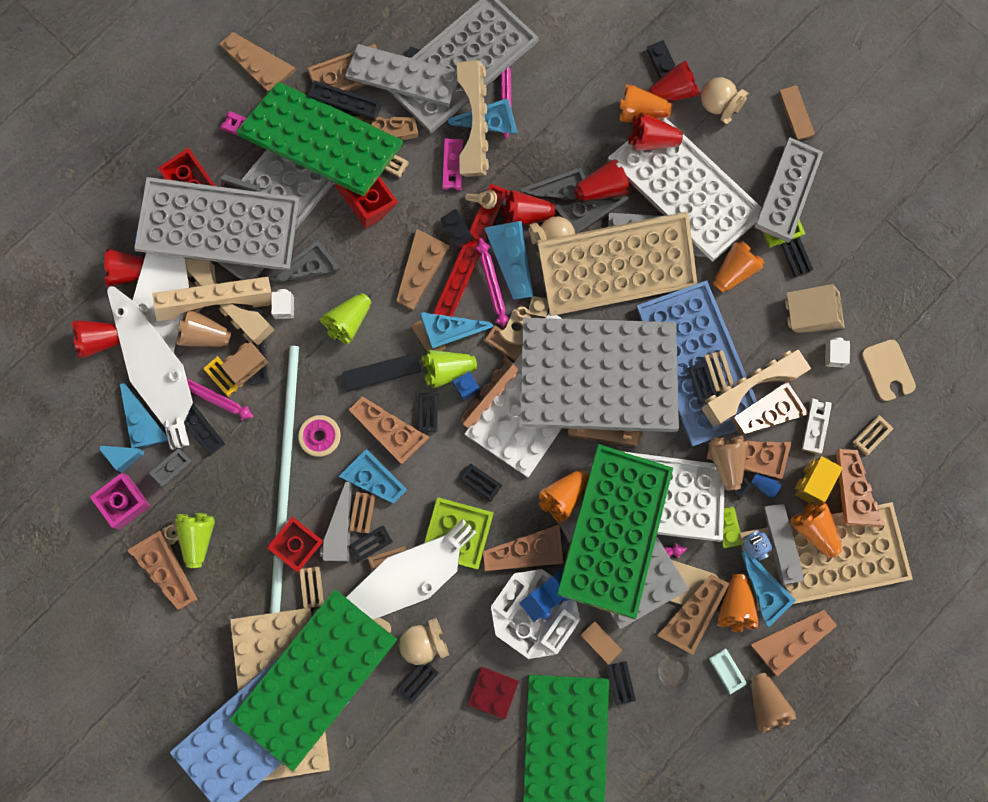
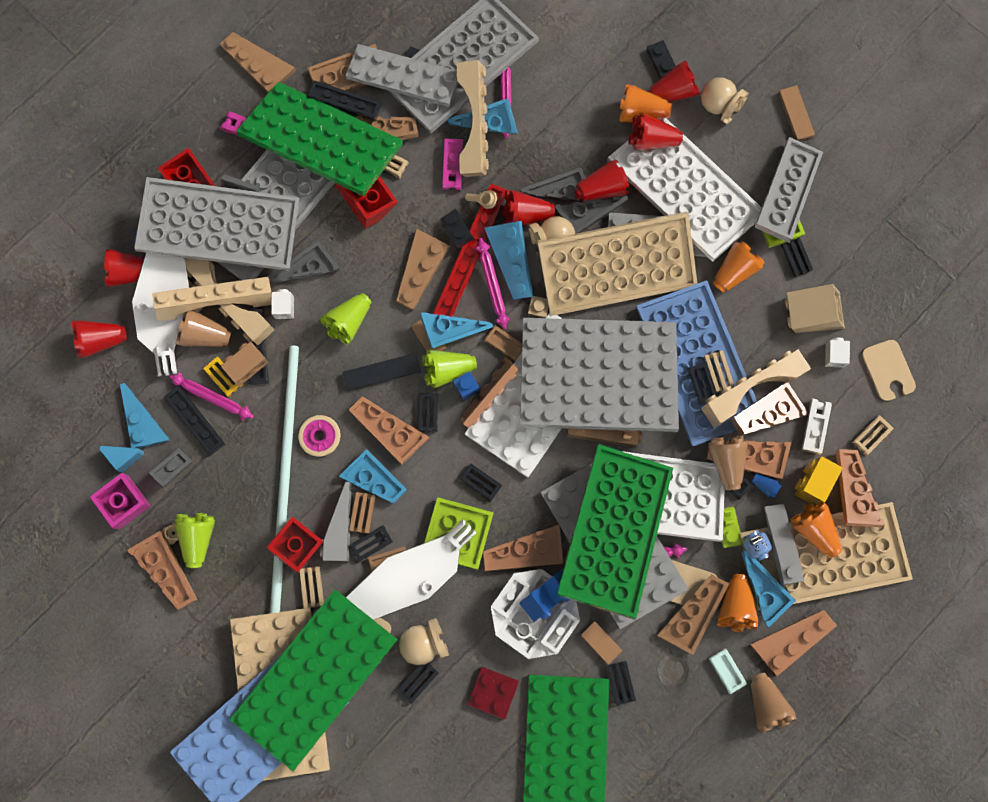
white wing [107,287,193,450] -> none
tan piece [499,307,531,345] -> none
orange cone [539,470,589,524] -> none

